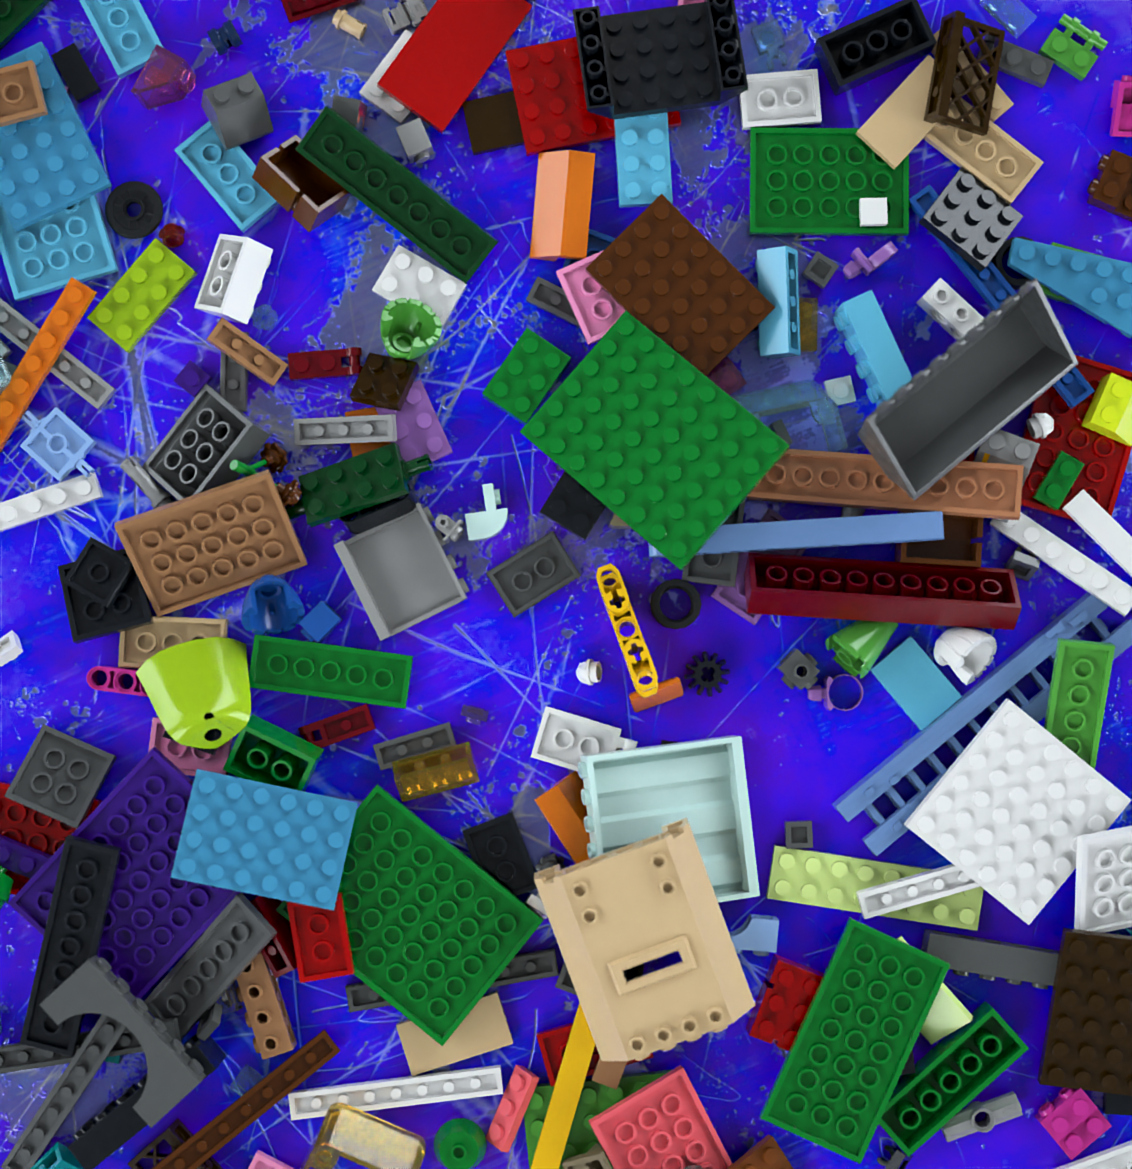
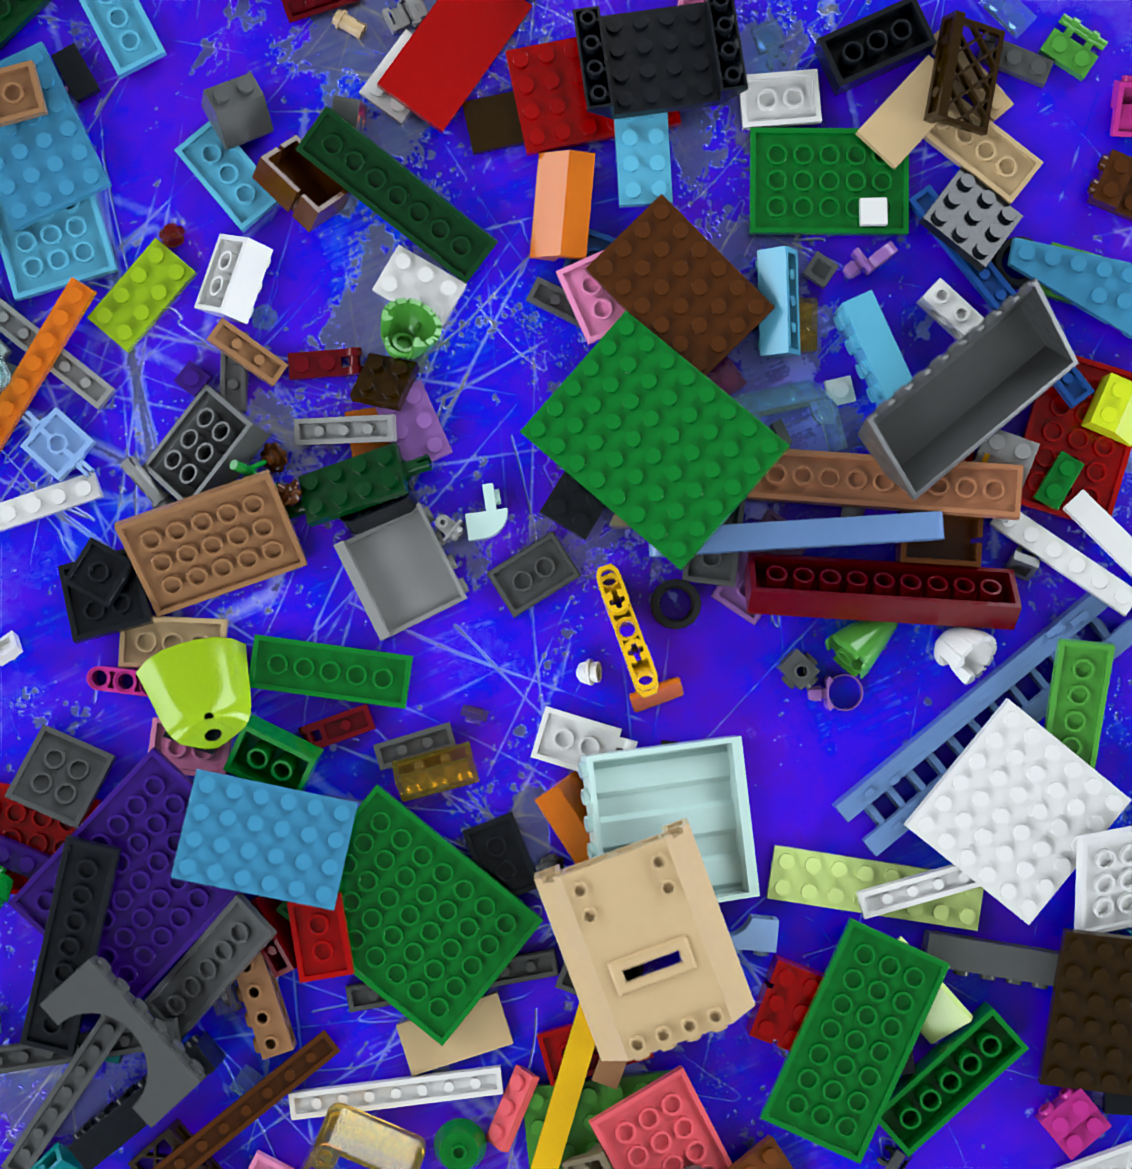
black wheel [105,181,163,239] -> none
slope [131,45,196,110] -> none
dark grey tile [196,1002,223,1041] -> none
dark blue wheel [207,20,243,56] -> none
blue hair [241,574,305,635] -> none
blue brick [299,600,343,642] -> none
light grey brick [396,118,434,164] -> none
green brick [482,328,571,426] -> none
white plate [524,893,548,919] -> none
black gear [684,651,730,697] -> none
dark grey plate [784,820,813,849] -> none
medium azure tile [870,636,962,731] -> none
light grey piece [941,1091,1023,1142] -> none
white plate [1026,413,1054,439] -> none

